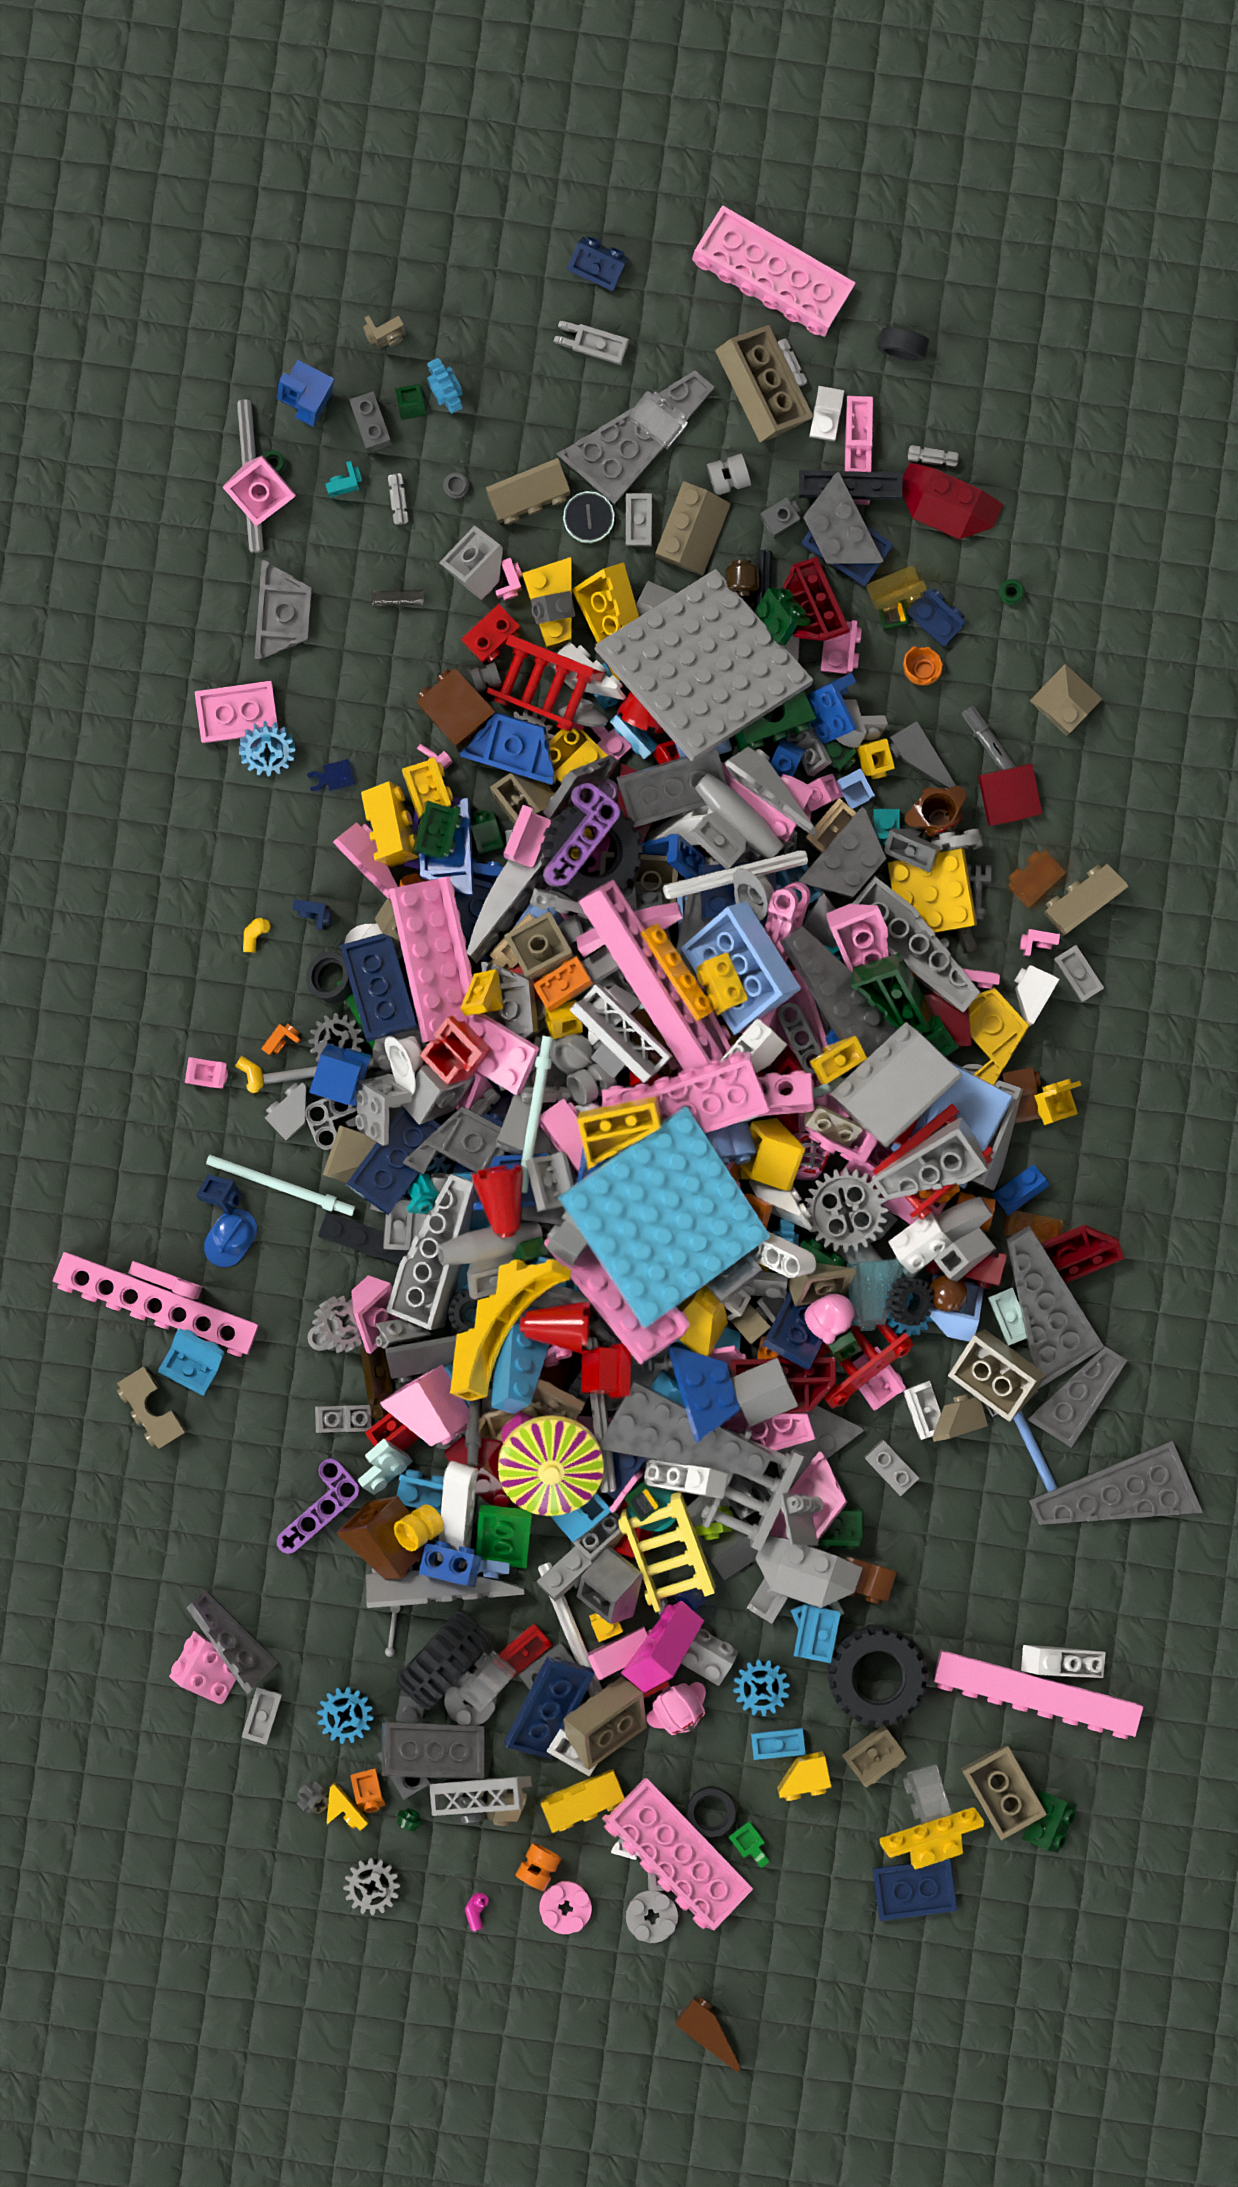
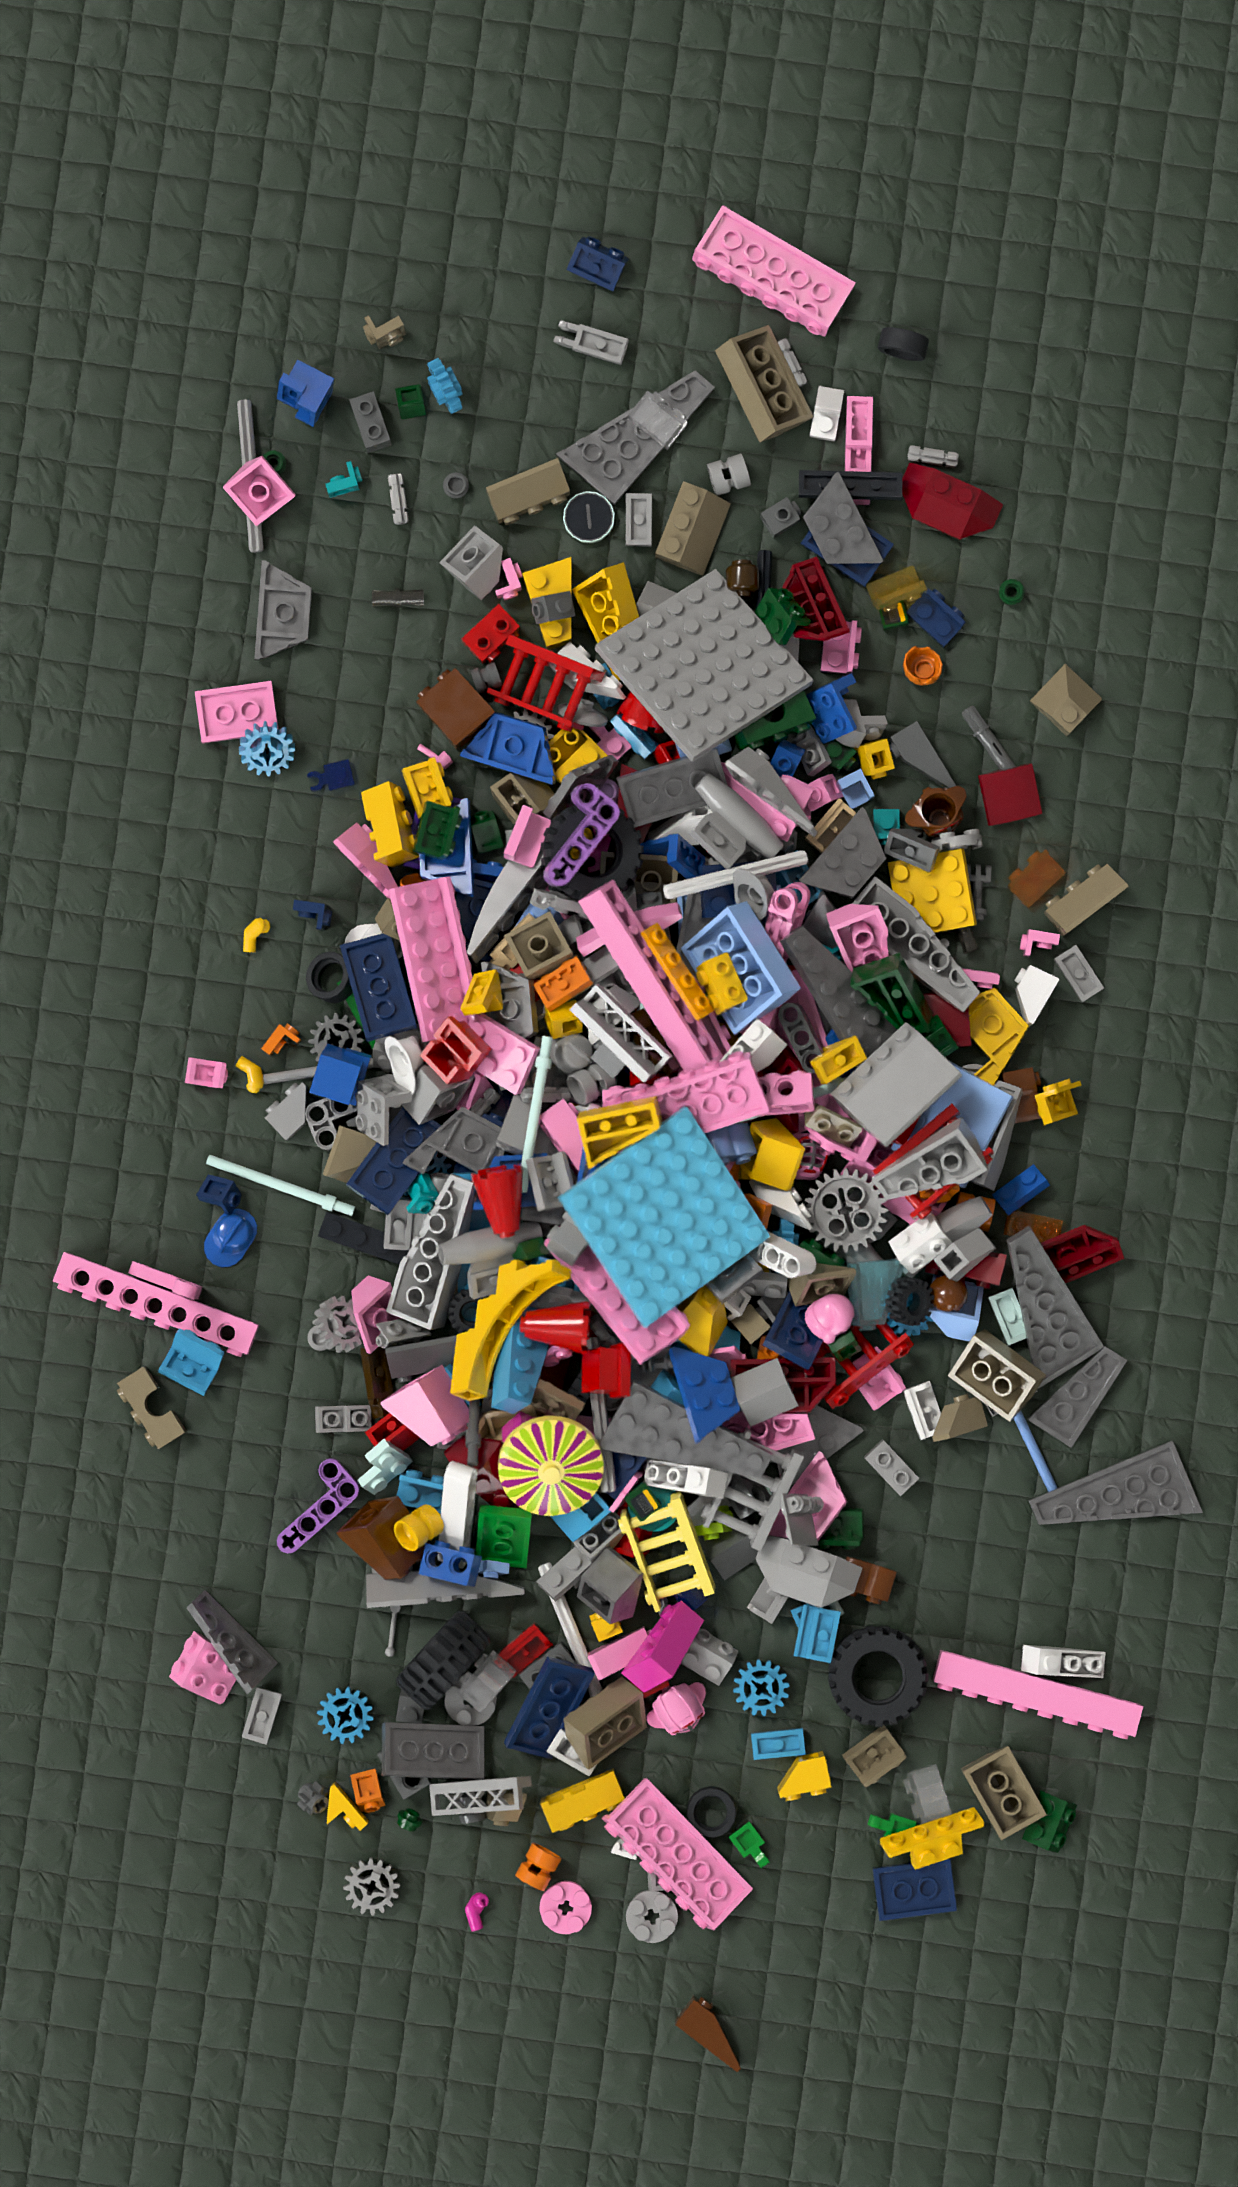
none -> green plate [867,1813,916,1837]

